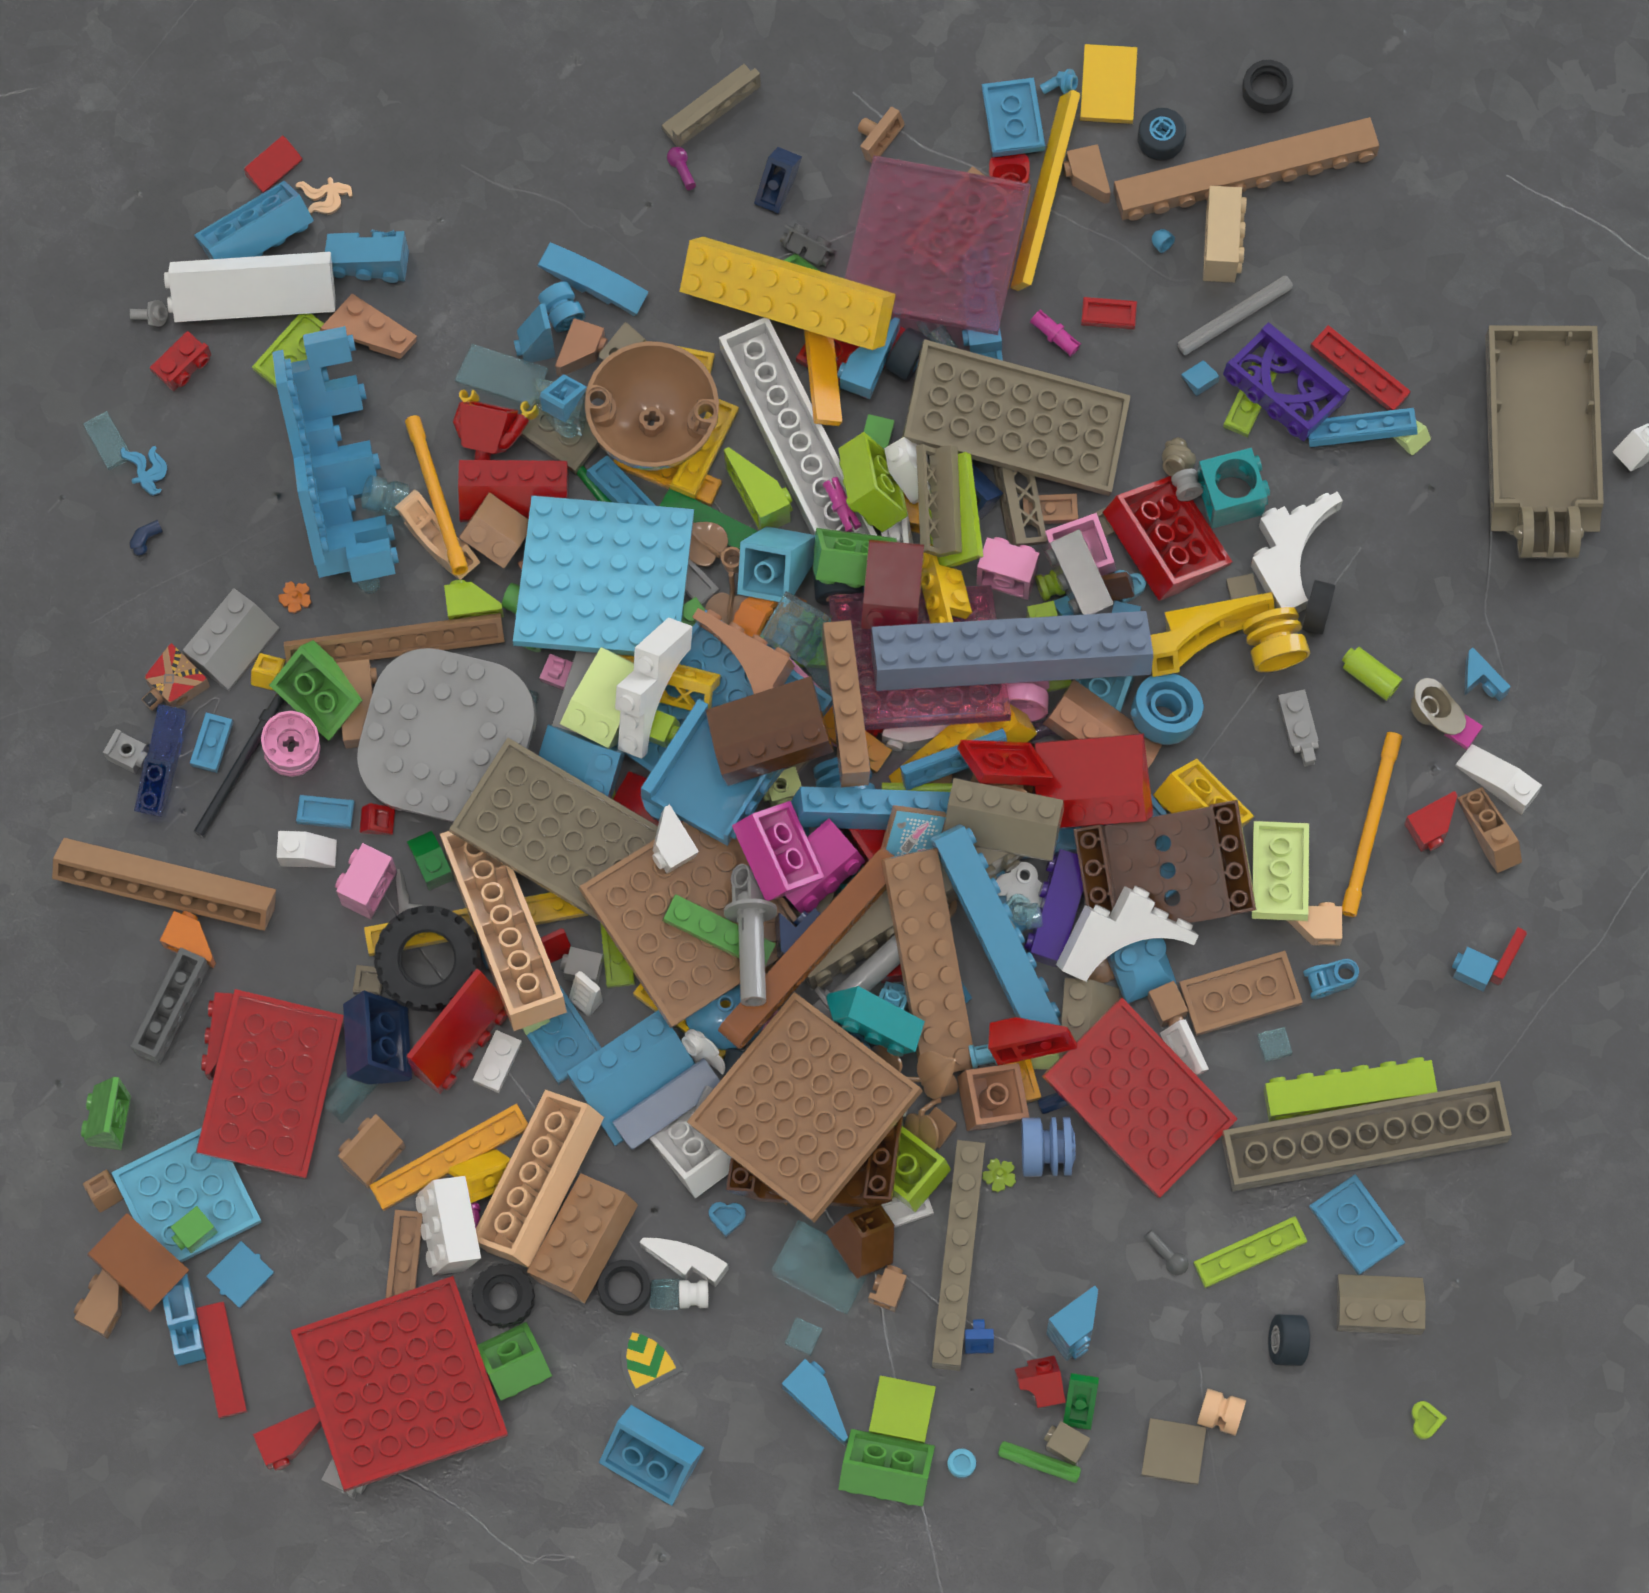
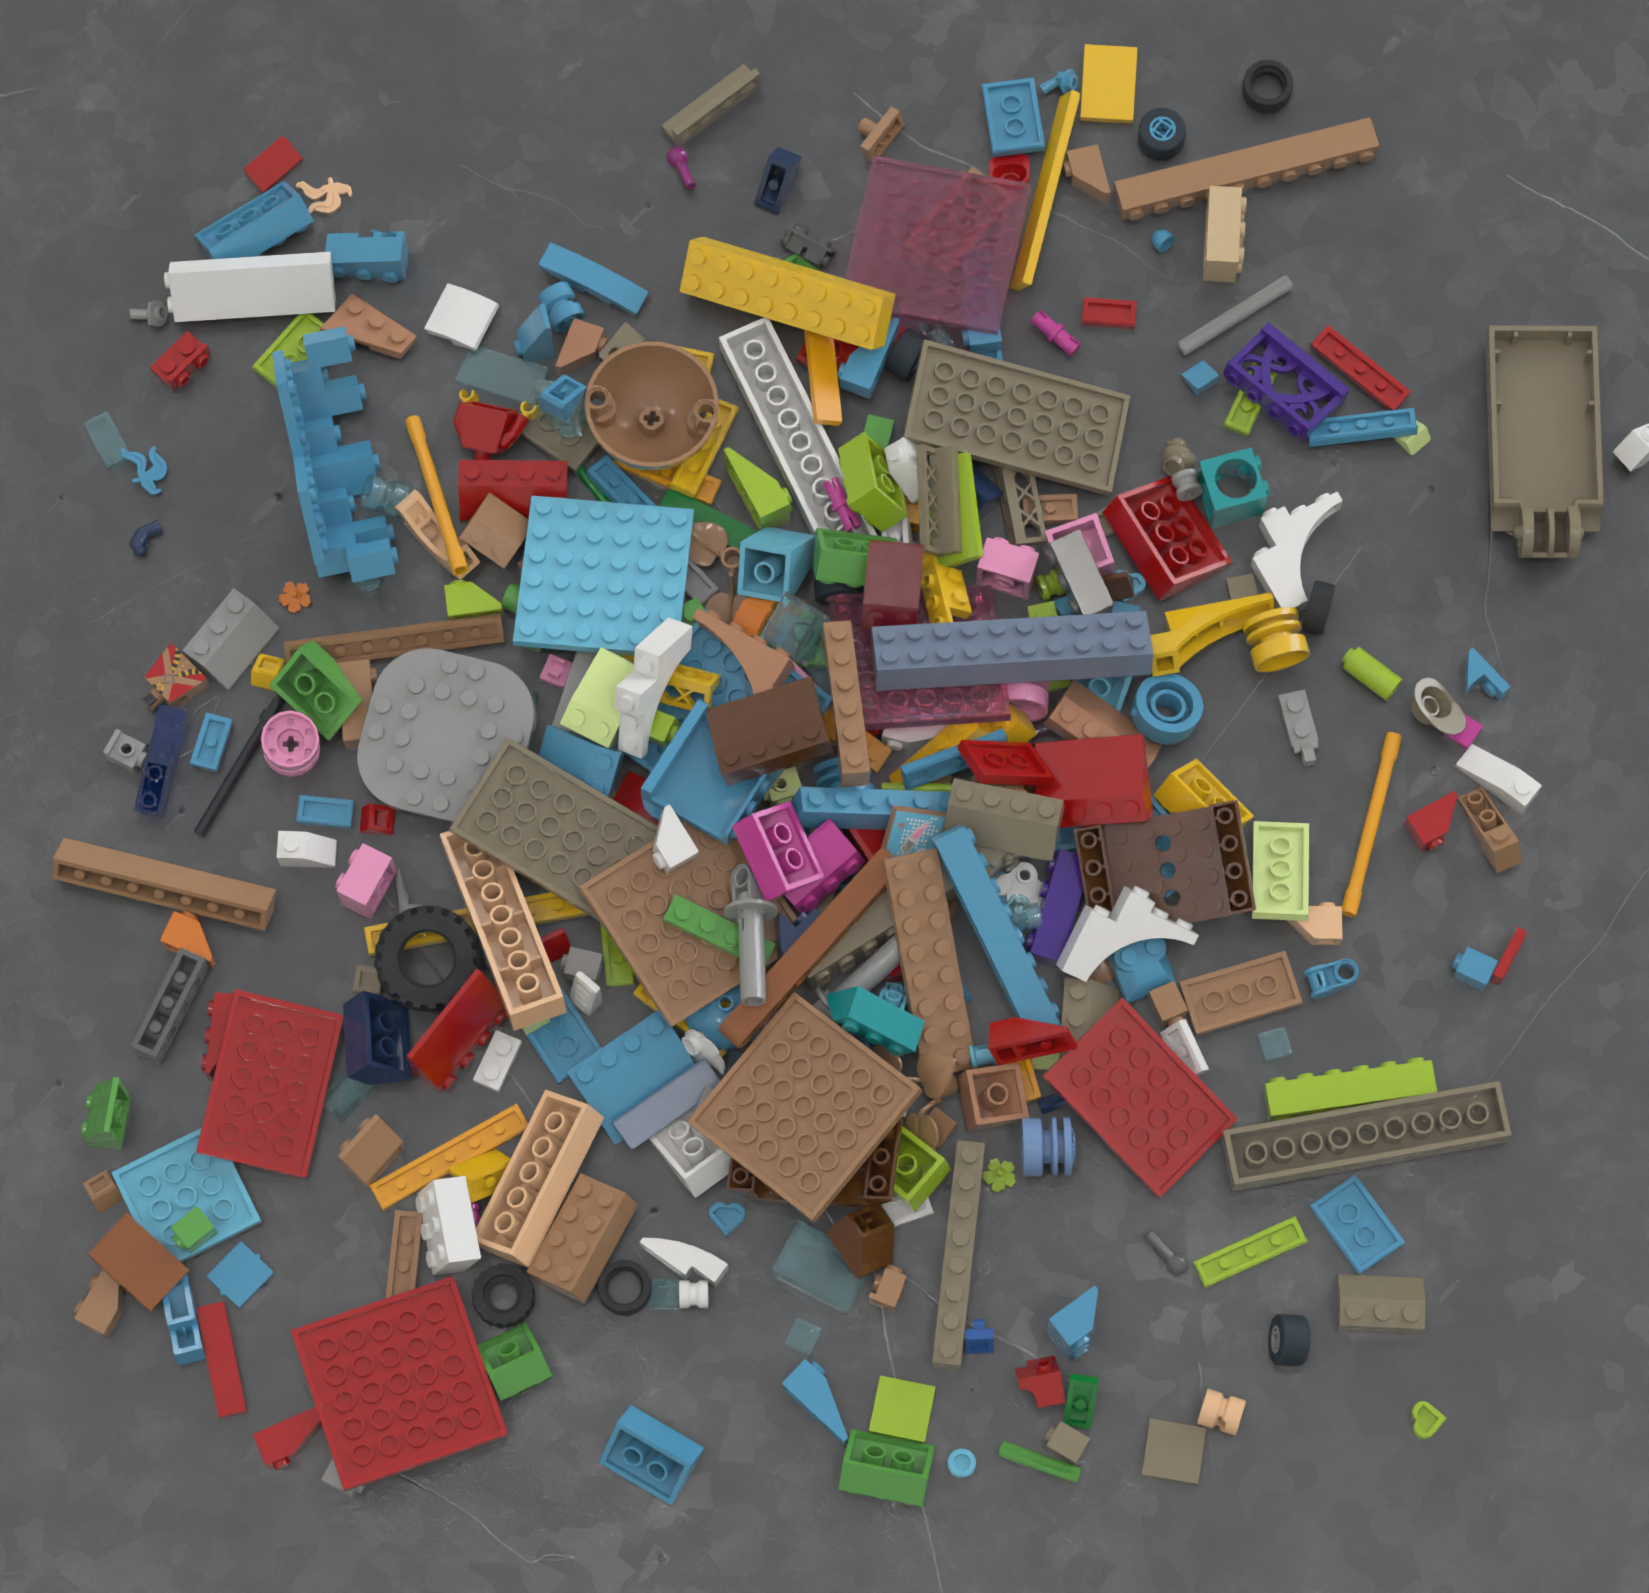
green slope [407,830,454,891] -> none
sticker [621,1326,683,1396] -> none
none -> white slope [424,283,499,351]

